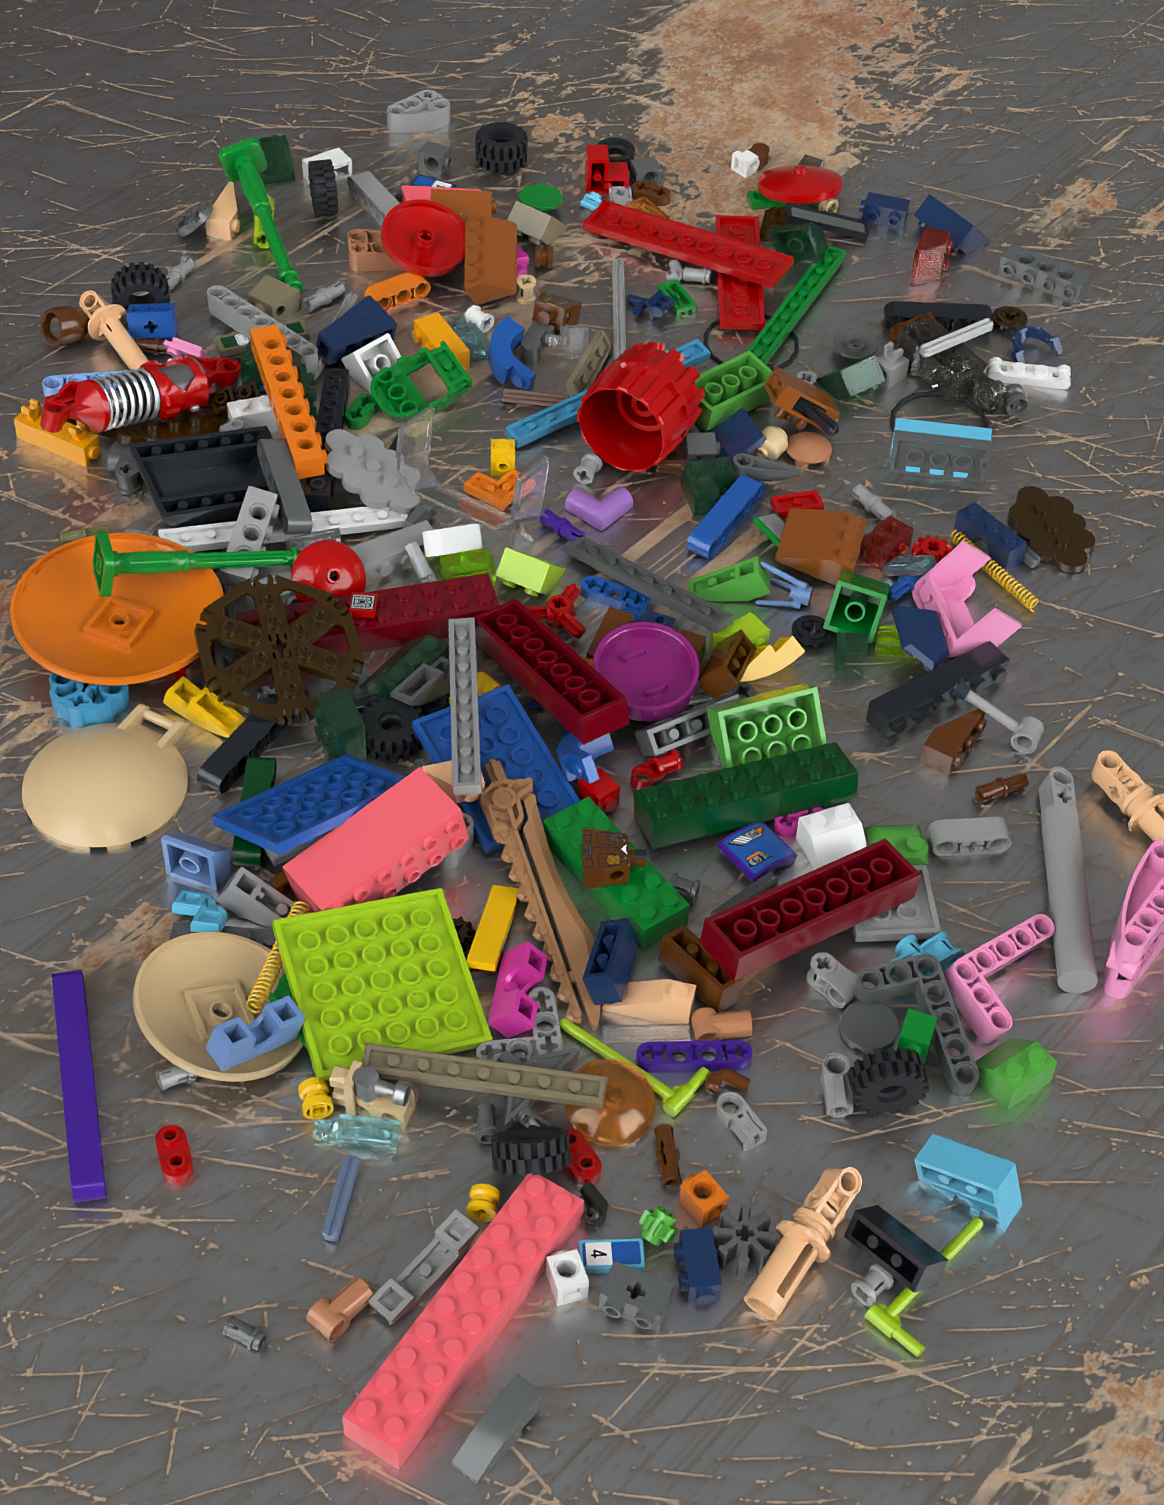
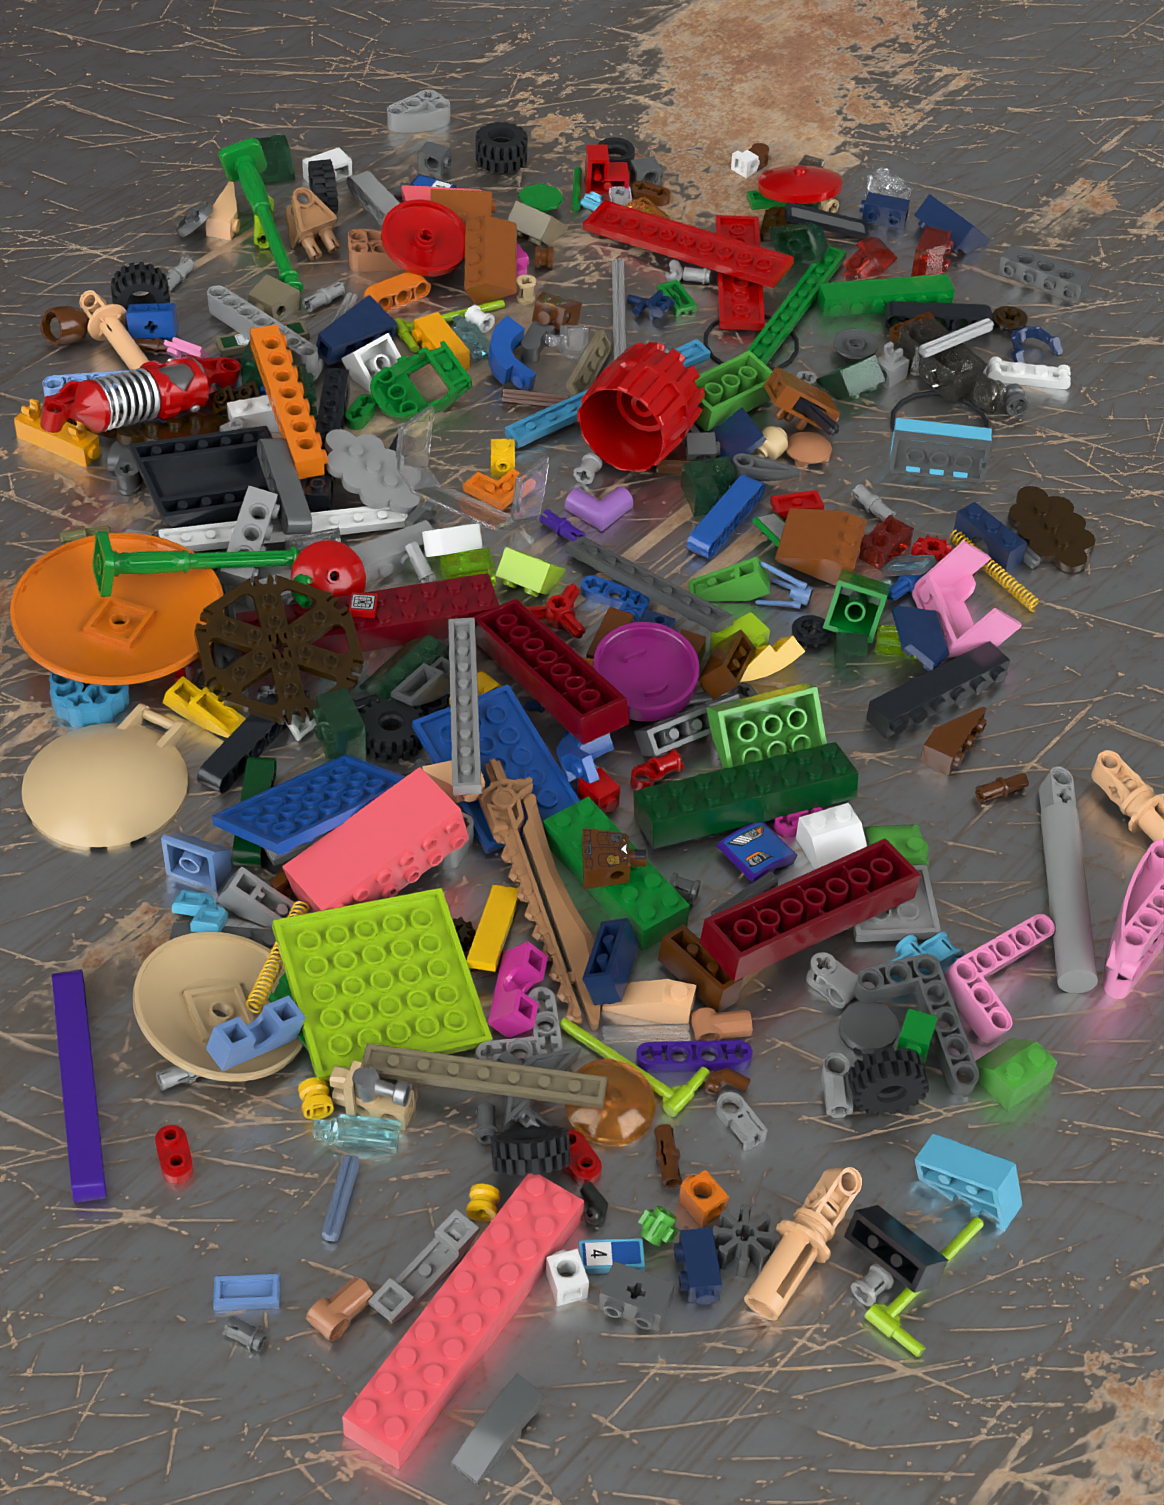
light grey beam [927,817,1012,857] -> none
light grey piece [949,677,1044,754] -> none
none -> medium blue tile [213,1273,280,1311]
none -> white slope [284,713,317,741]
none -> medium nougat piece [285,187,341,261]
none -> green arm [290,574,313,609]
none -> lime bar [394,299,505,353]
none -> green bar [571,167,582,211]
none -> green brick [817,274,955,318]
none -> clear red brick [843,237,898,280]
none -> clear brick [865,167,912,200]

